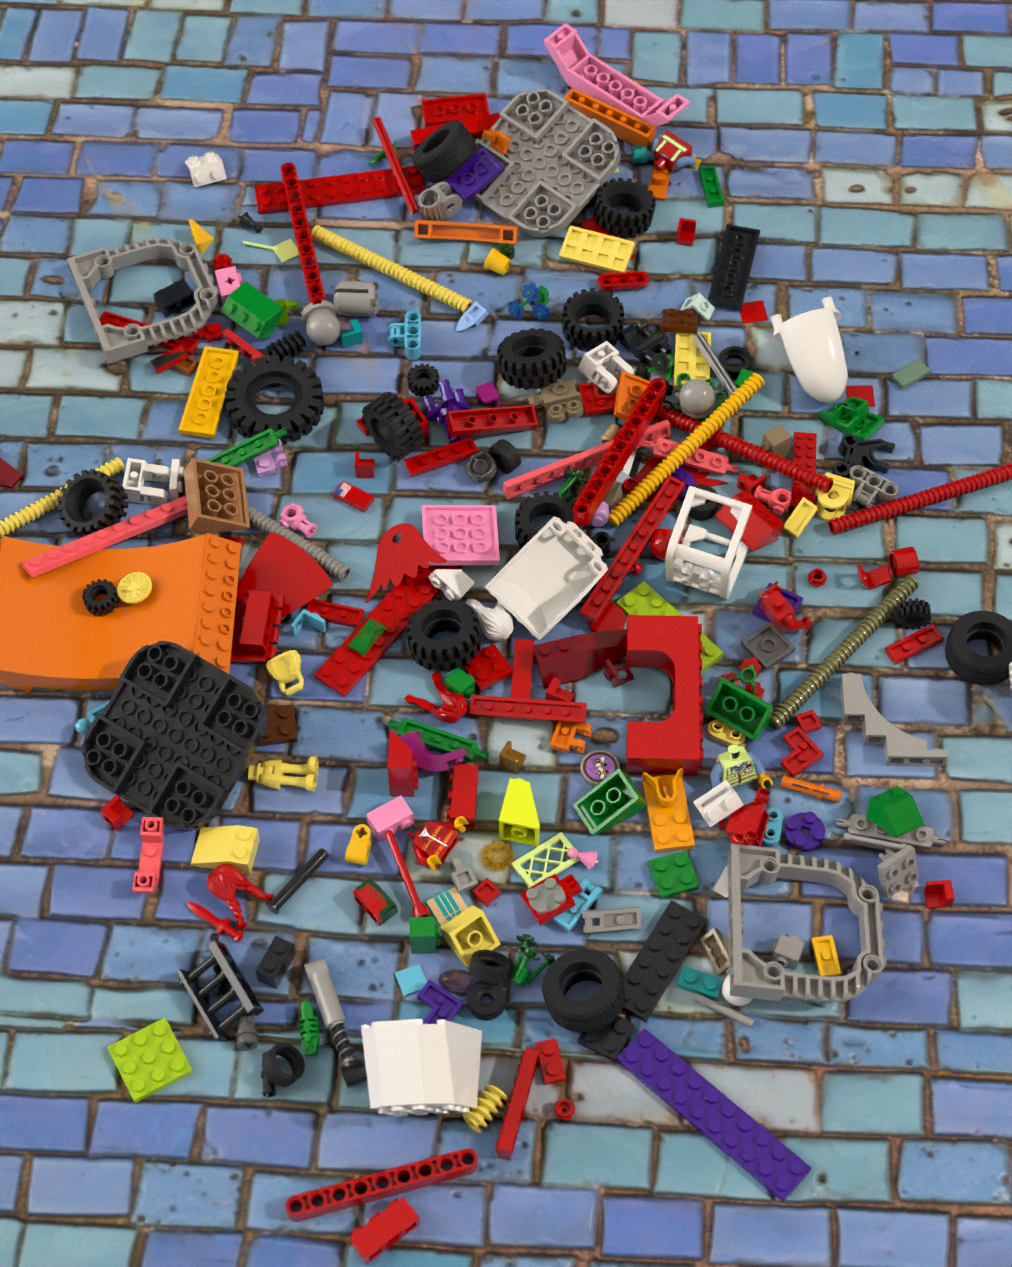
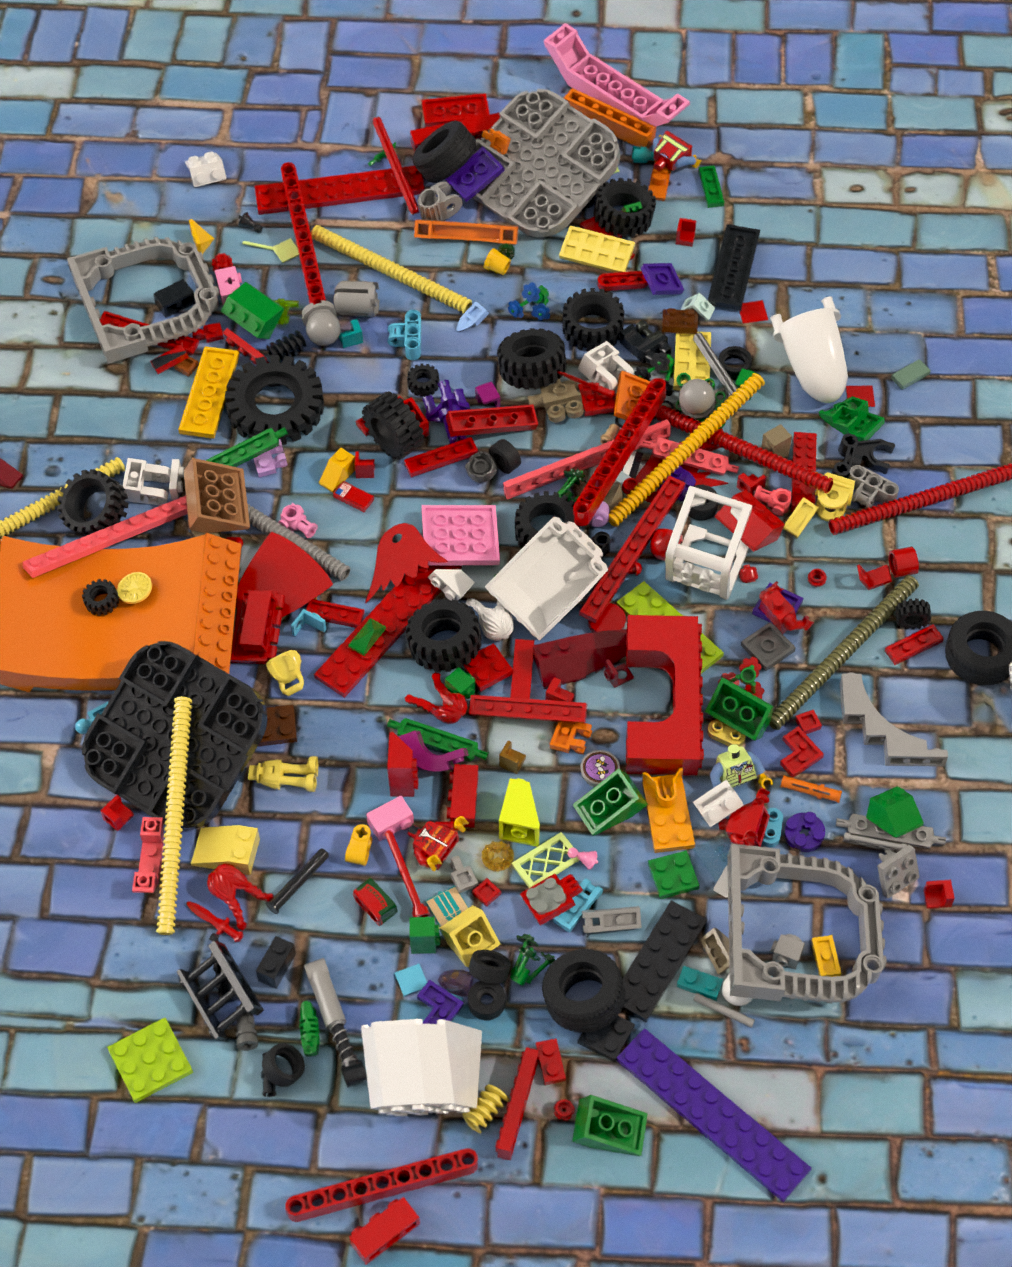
none -> light yellow piece [156,697,192,935]
none -> yellow slope [319,448,355,493]
none -> red sword [557,371,615,399]
none -> green slope [572,1095,648,1156]
none -> green tile [621,202,642,213]
none -> dark purple plate [640,263,685,295]
none -> red piece [739,564,758,583]

